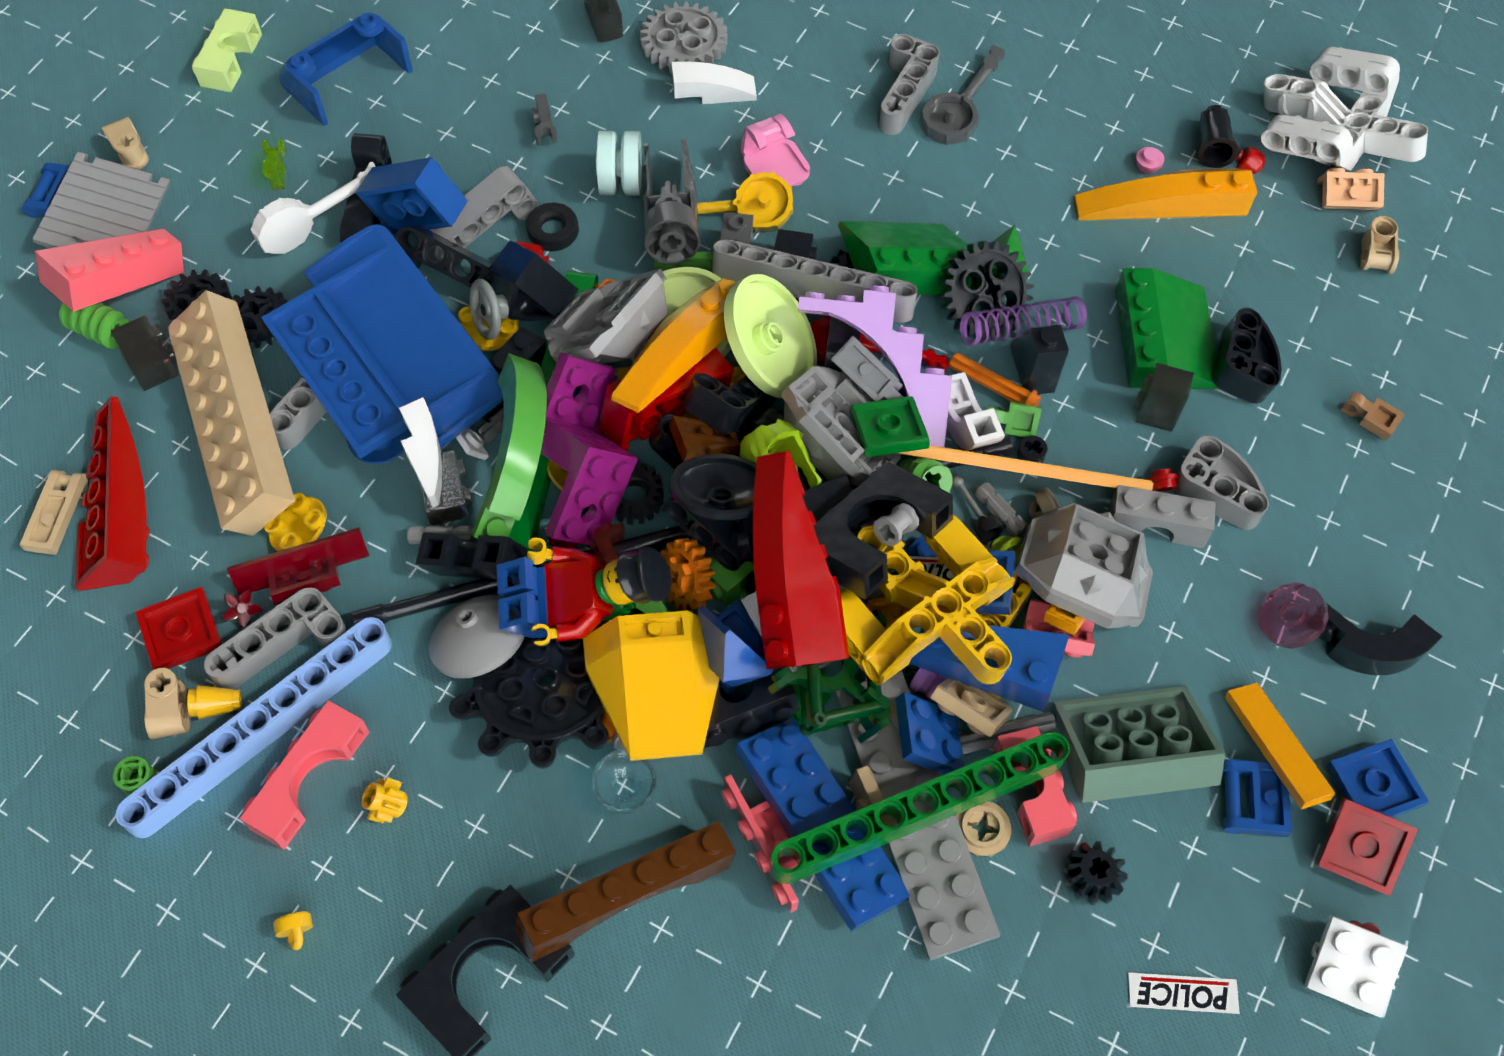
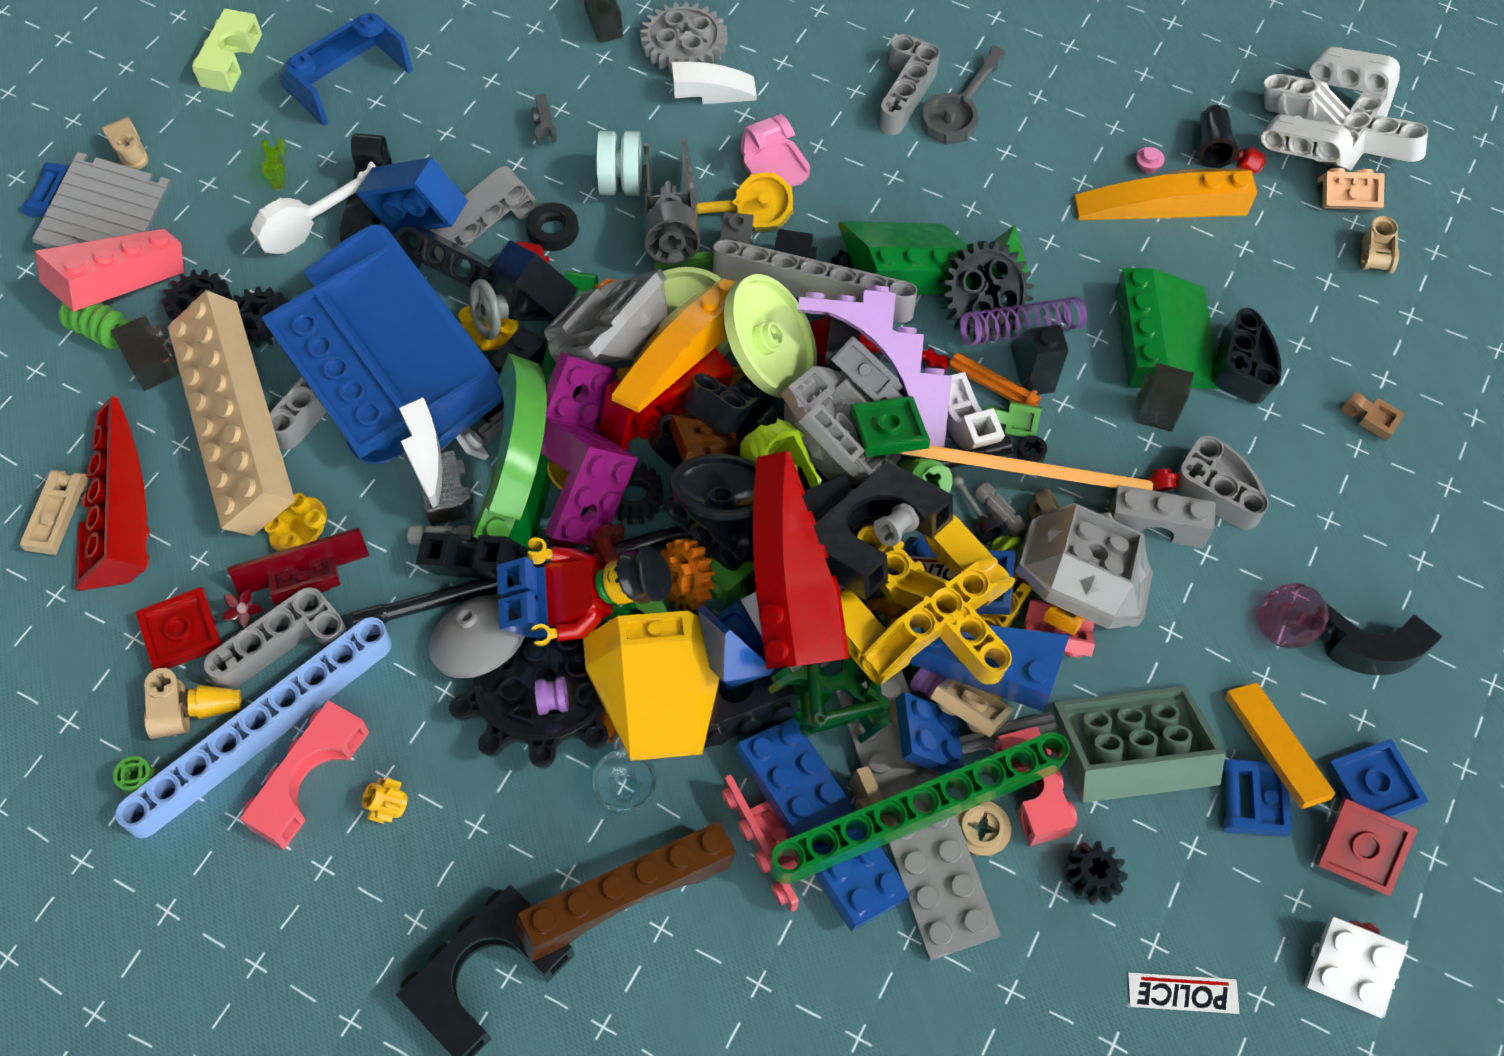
yellow tile [273,911,313,951] -> none
none -> medium lavender wheel [535,676,569,715]

